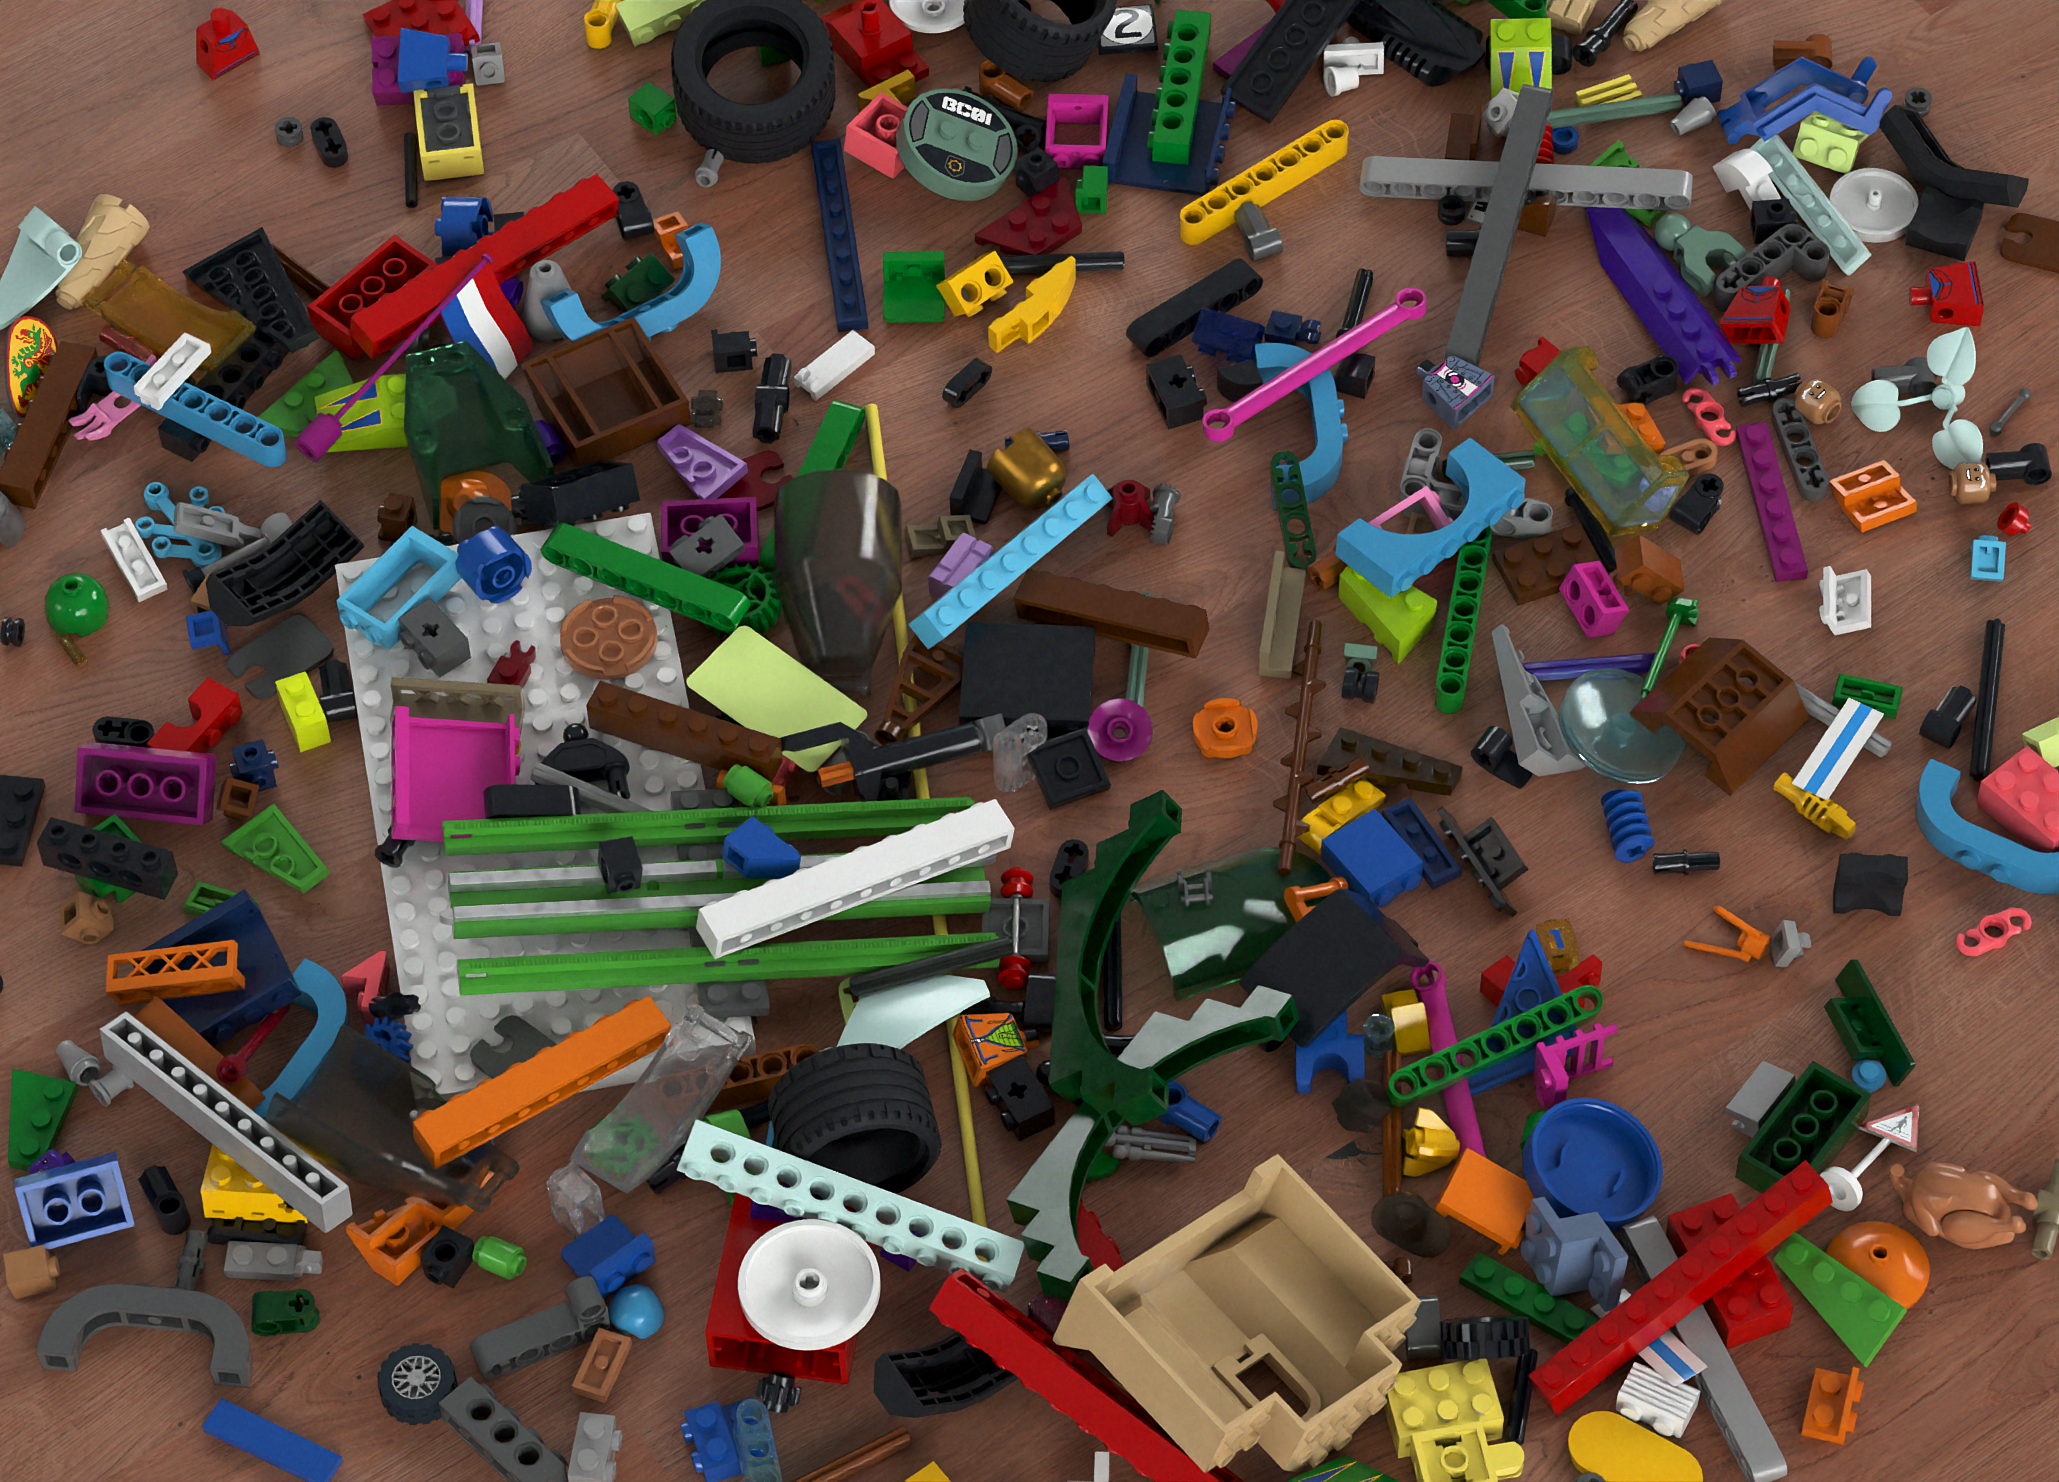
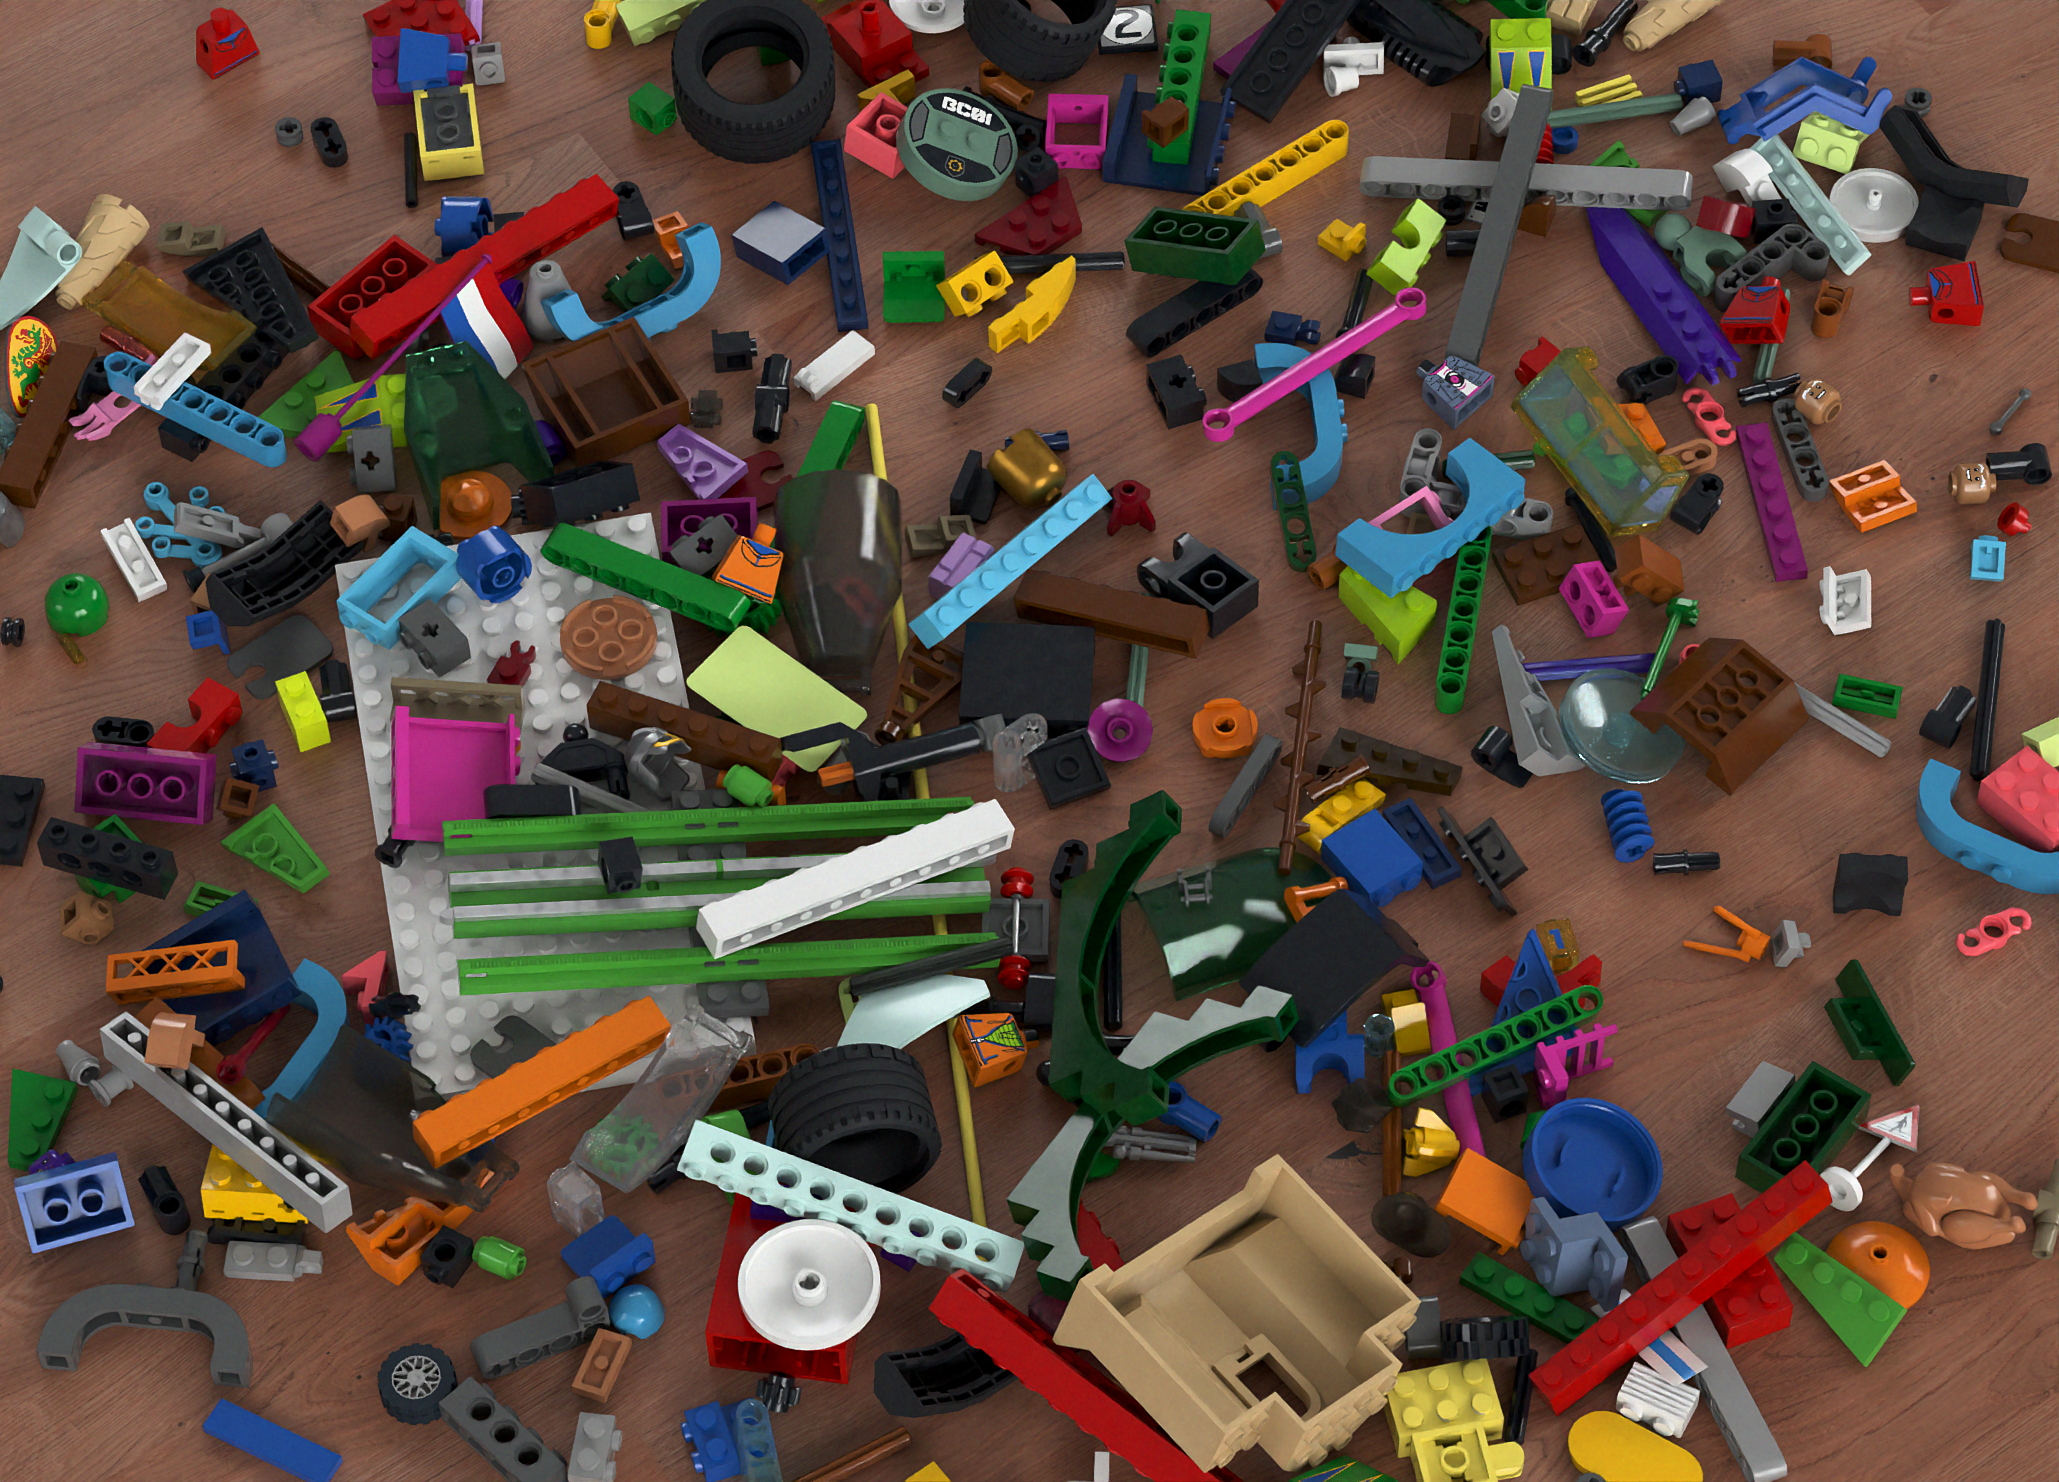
medium nougat brick [3,1245,60,1299] -> none
dark green piece [251,1289,321,1336] -> none
dark grey tile [452,496,516,544] -> none
light grey pin [695,149,724,187] -> none
blue slope [722,816,801,879] -> none
black brick [984,1056,1055,1141] -> none
green brick [1076,165,1108,214] -> none
dark grey connector [1148,483,1181,546] -> none
clear blue brick [1191,307,1265,363] -> none
dark tan fence [1259,550,1306,679] -> none
yellow hinge [1773,772,1856,841] -> none
white sticker [1792,698,1884,800] -> none
orange bracket [1801,1367,1864,1445] -> none
light aqua plant [1851,327,1983,470] -> none
dark azure plate [1851,1059,1886,1093] -> none
dark grey piece [1871,357,1937,398] -> none
none -> nougat brick [144,1012,205,1070]
none -> dark tan slope [156,220,226,257]
none -> nougat brick [330,494,390,553]
none -> dark grey brick [347,424,397,493]
none -> flat silver helmet [624,727,692,802]
none -> orange torso [711,522,783,604]
none -> brick [732,201,830,285]
none -> dark green brick [1124,206,1266,285]
none -> black brick [1137,532,1259,639]
none -> reddish brown brick [1141,96,1189,148]
none -> dark grey beam [1208,734,1283,838]
none -> yellow bracket [1318,219,1367,262]
none -> lime arch [1366,198,1446,296]
none -> black brick [1481,1064,1529,1123]
none -> dark red brick [1696,195,1756,238]

